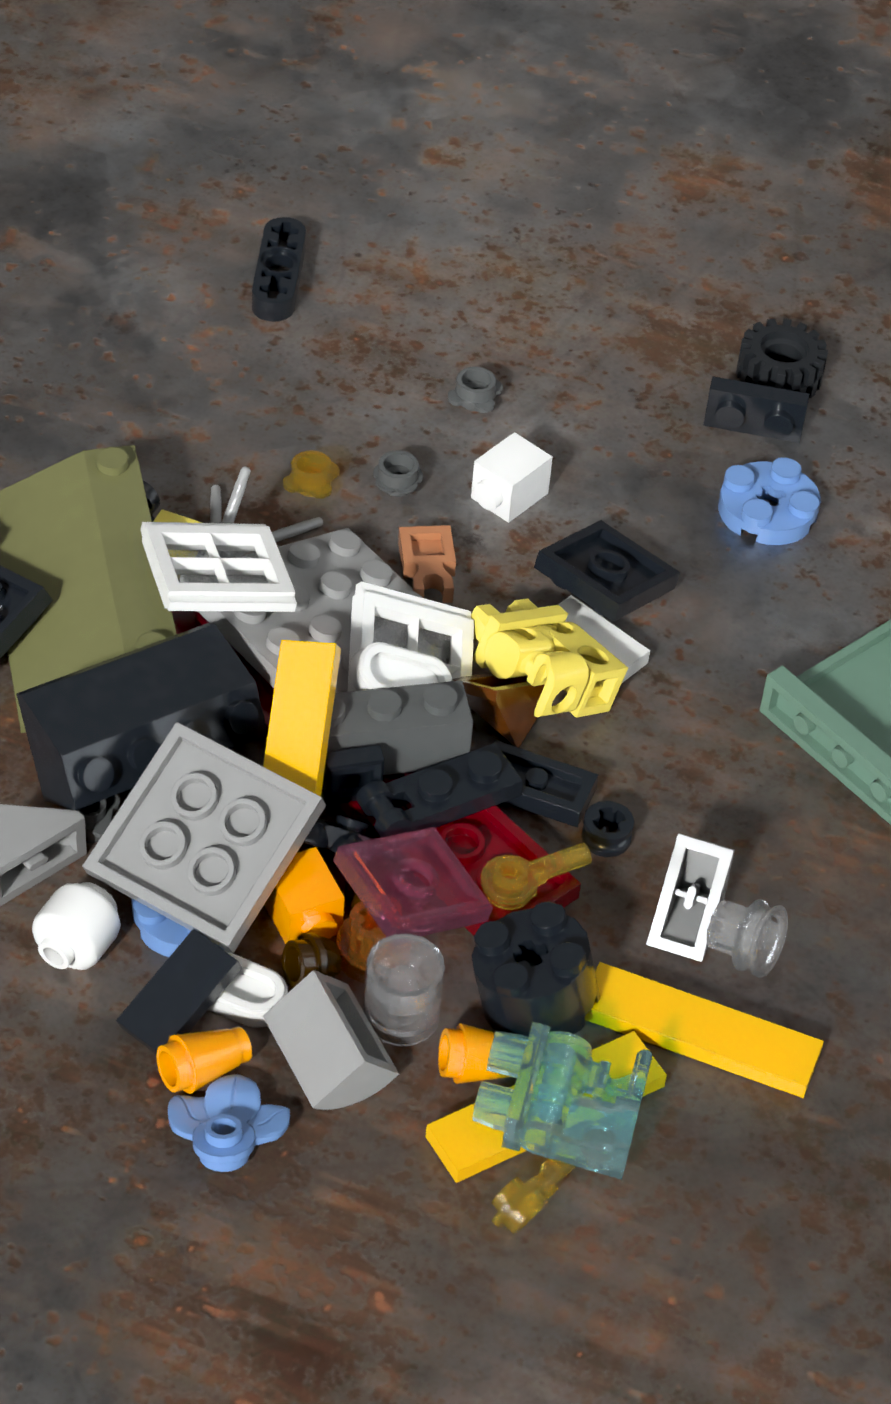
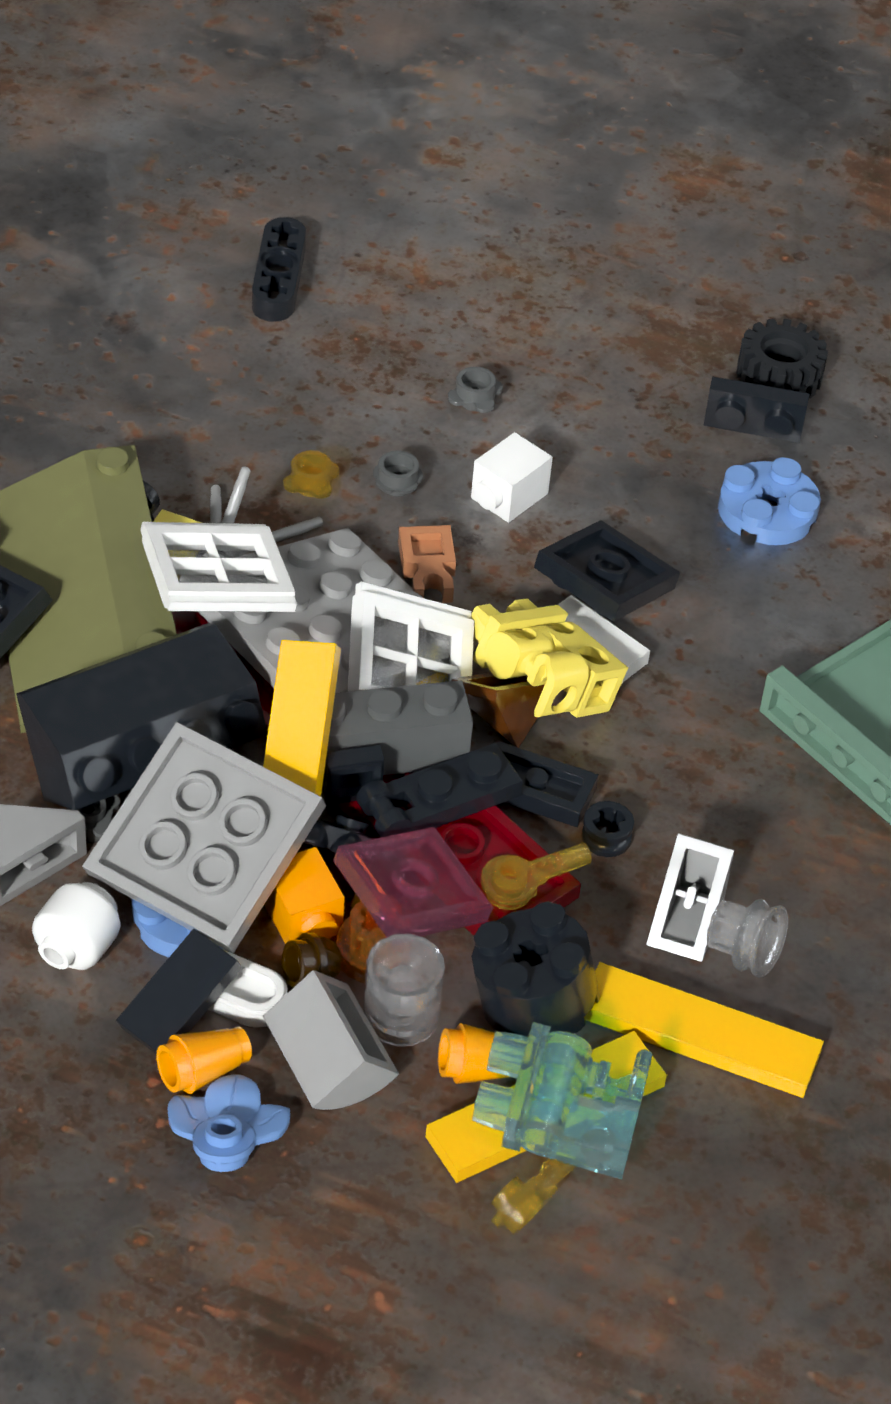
white tile [349,642,453,691] -> none

